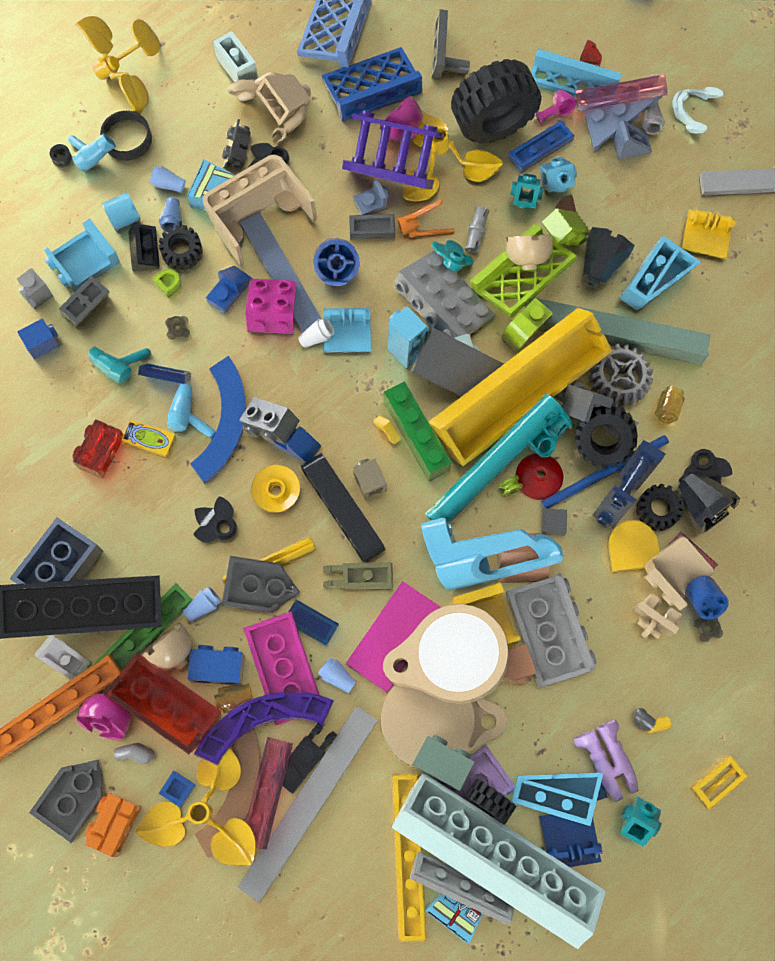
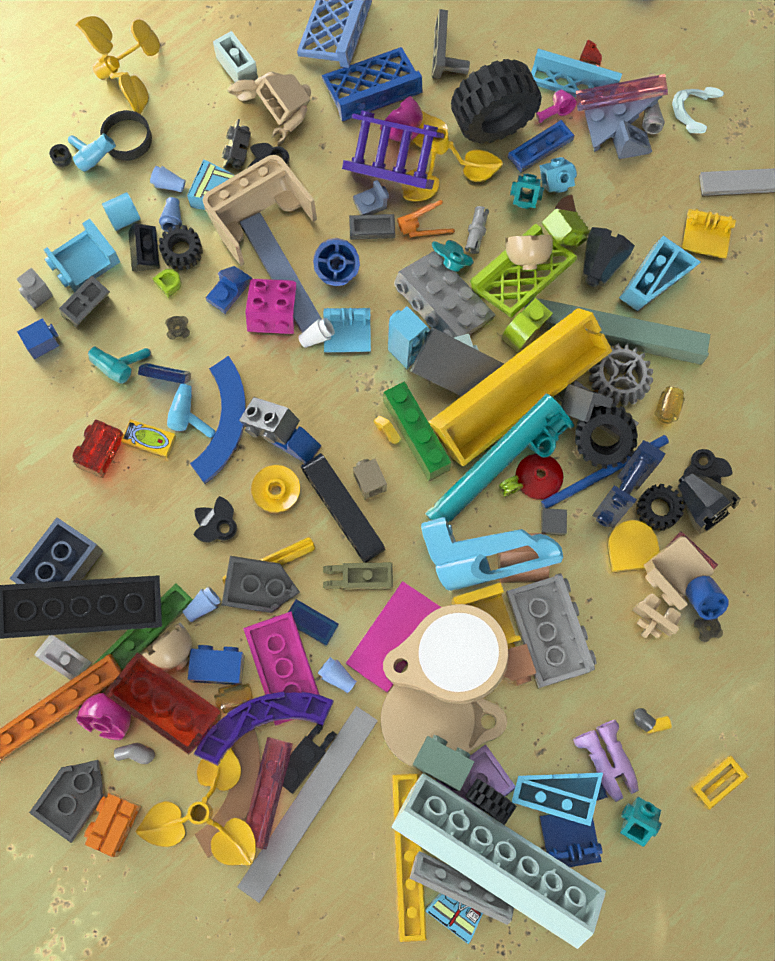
blue tile [159,770,196,808] -> none

